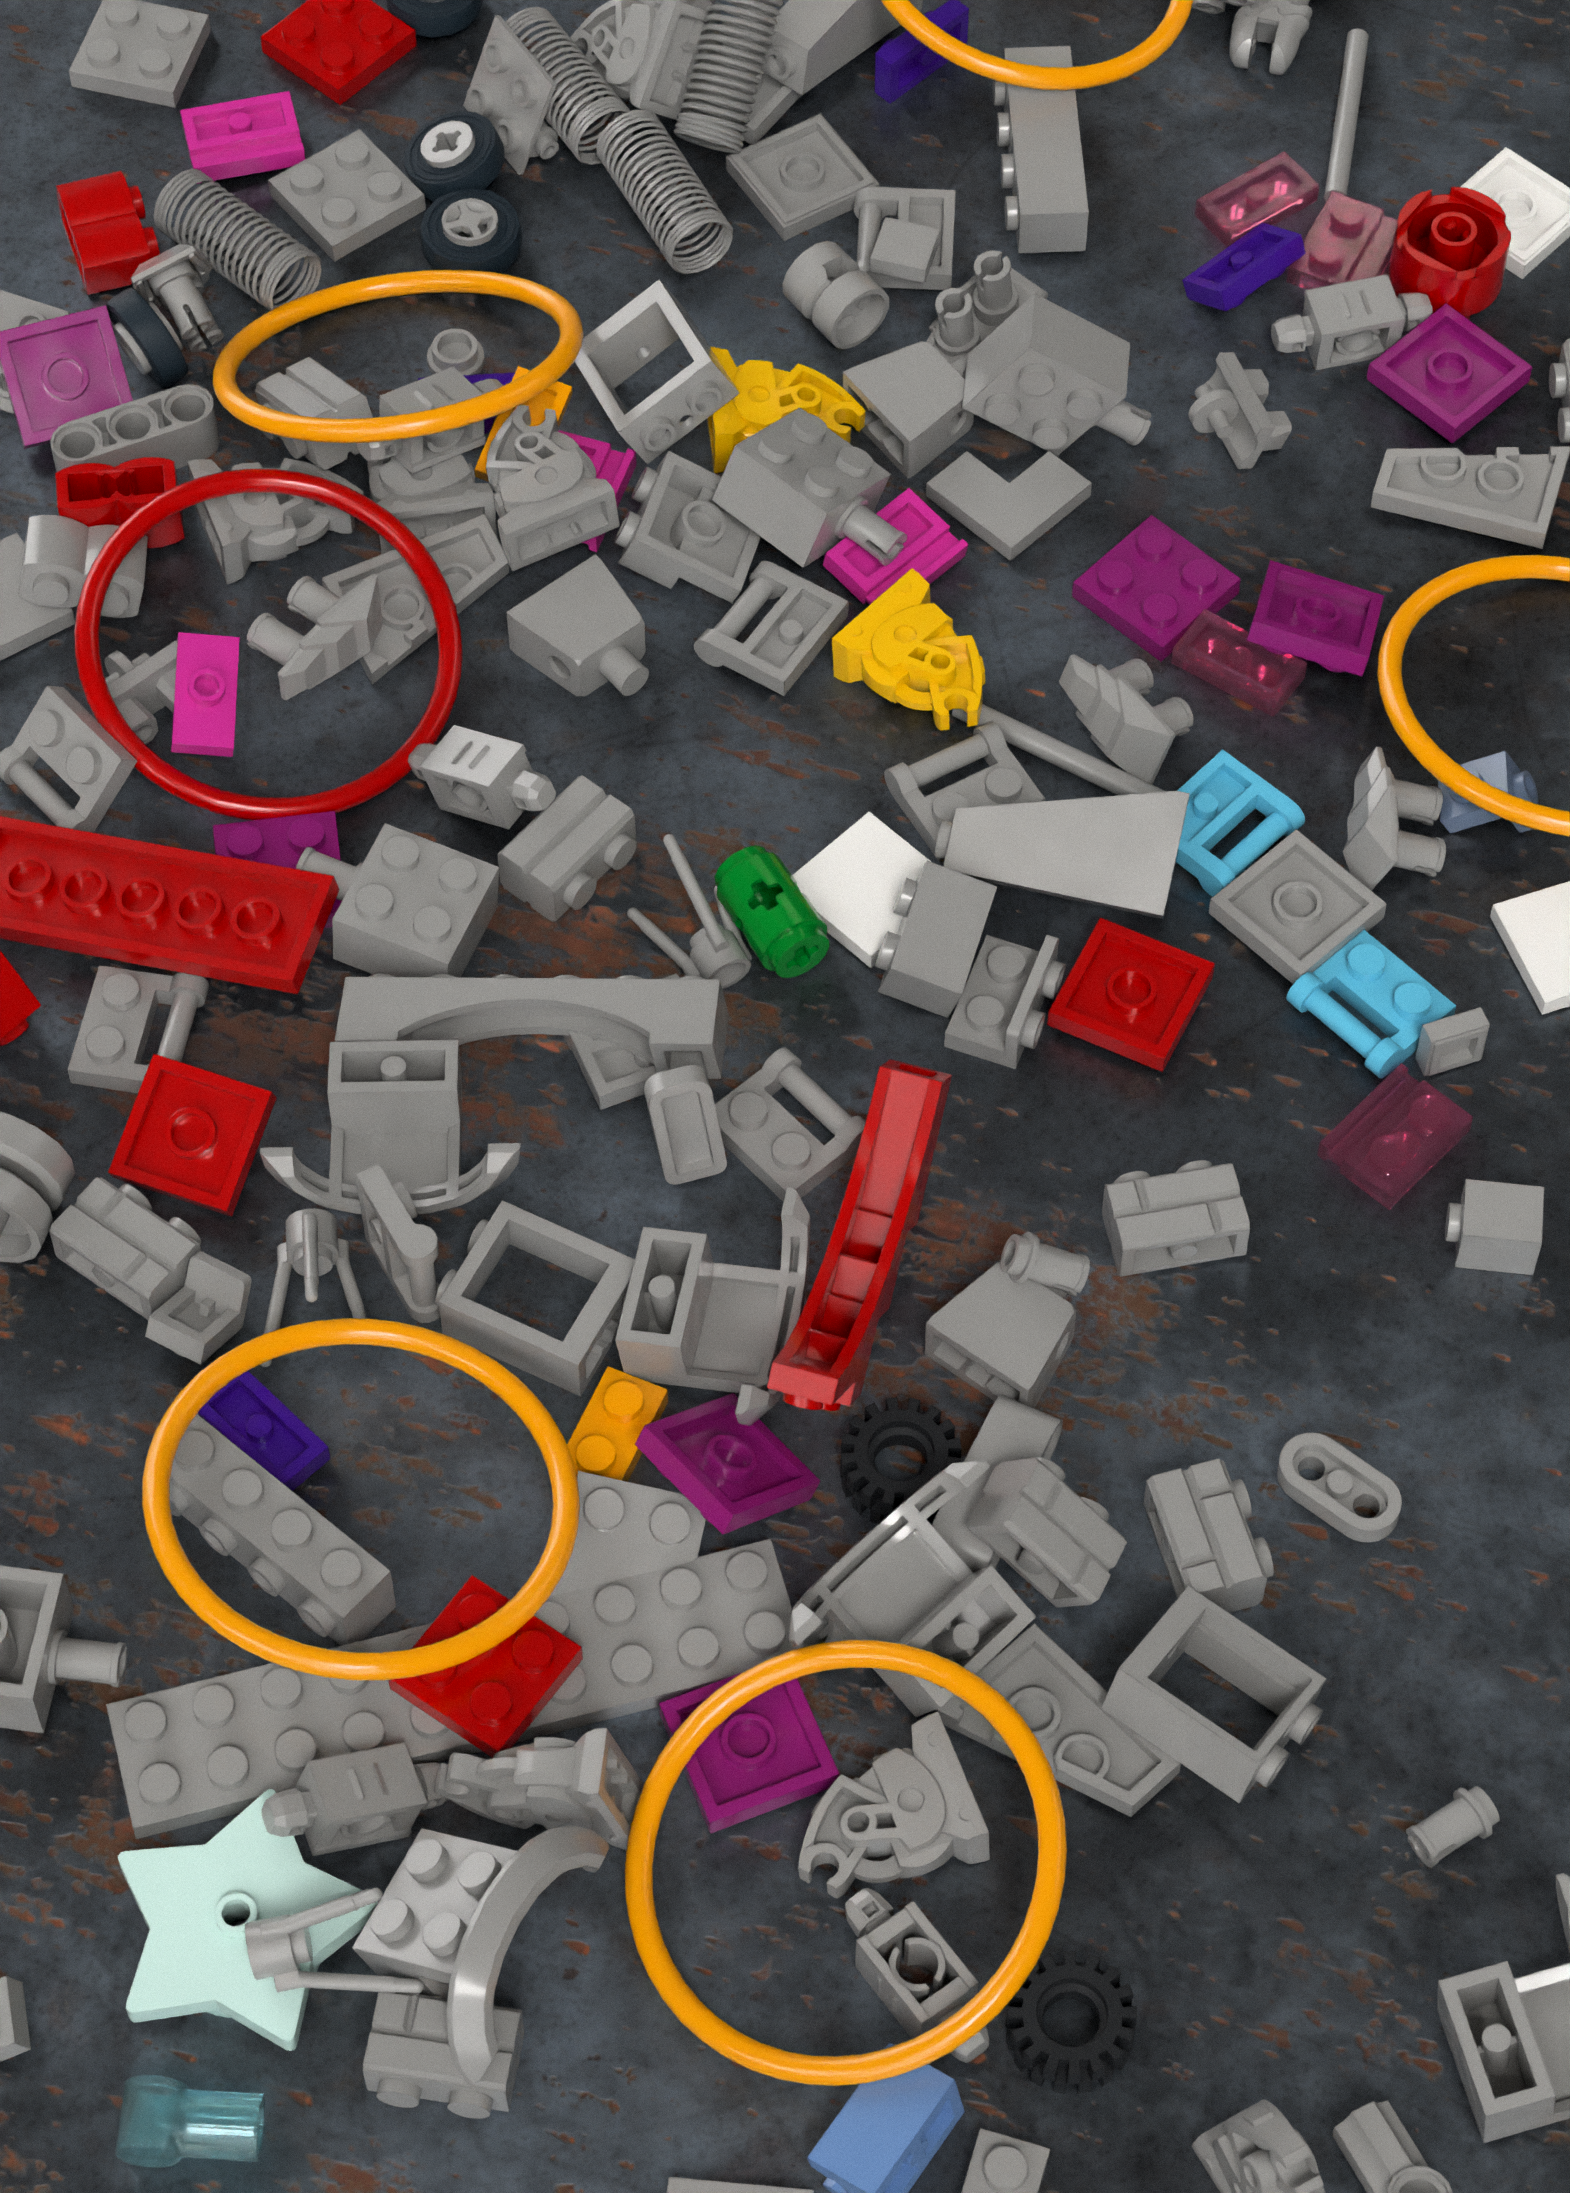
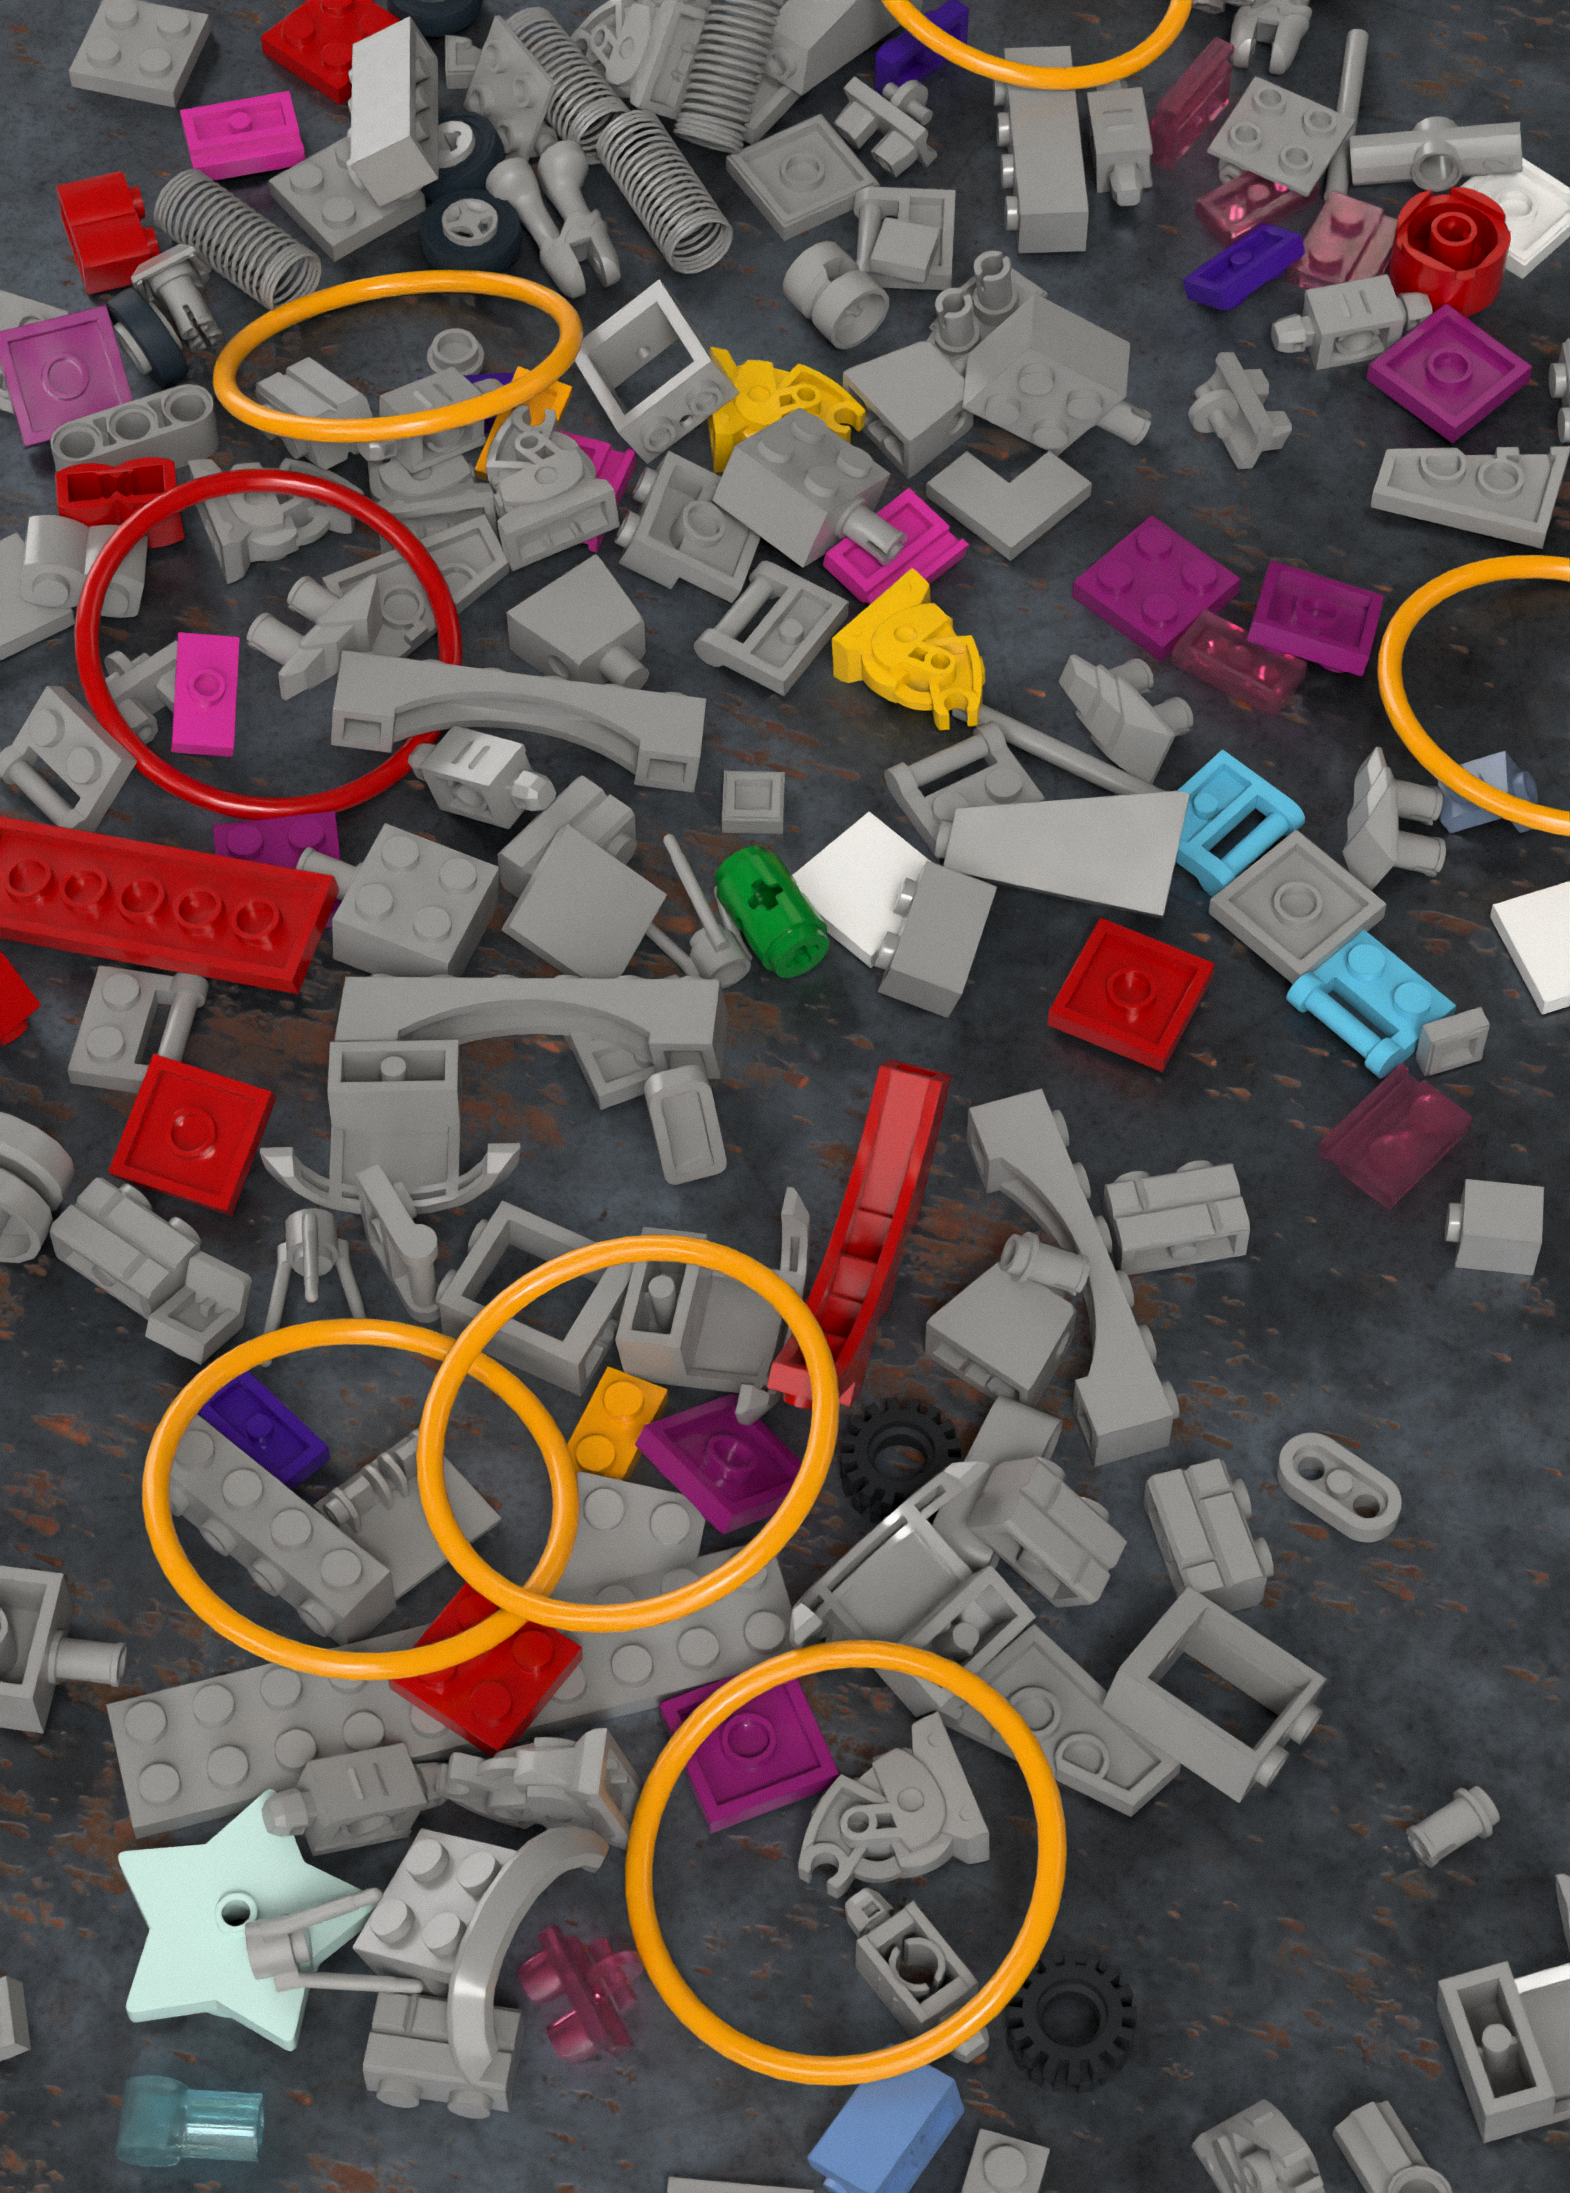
light grey plate [715,1047,866,1202] -> none
light grey bracket [944,935,1066,1069] -> none
none -> light grey hinge [313,1428,502,1600]
none -> light grey arch [331,650,706,793]
none -> light grey brick [347,16,439,207]
none -> light orange piece [416,1234,840,1633]
none -> light grey tile [445,35,482,89]
none -> light grey piece [486,140,621,299]
none -> light grey tile [501,824,667,979]
none -> clear pink hips [516,1924,644,2065]
none -> light grey tile [722,770,785,834]
none -> light grey hips [834,76,938,178]
none -> light grey arch [967,1088,1179,1467]
none -> light grey piece [1087,79,1152,206]
none -> clear pink plate [1149,37,1235,171]
none -> light grey hinge [1207,76,1356,197]
none -> light grey piece [1350,116,1523,192]

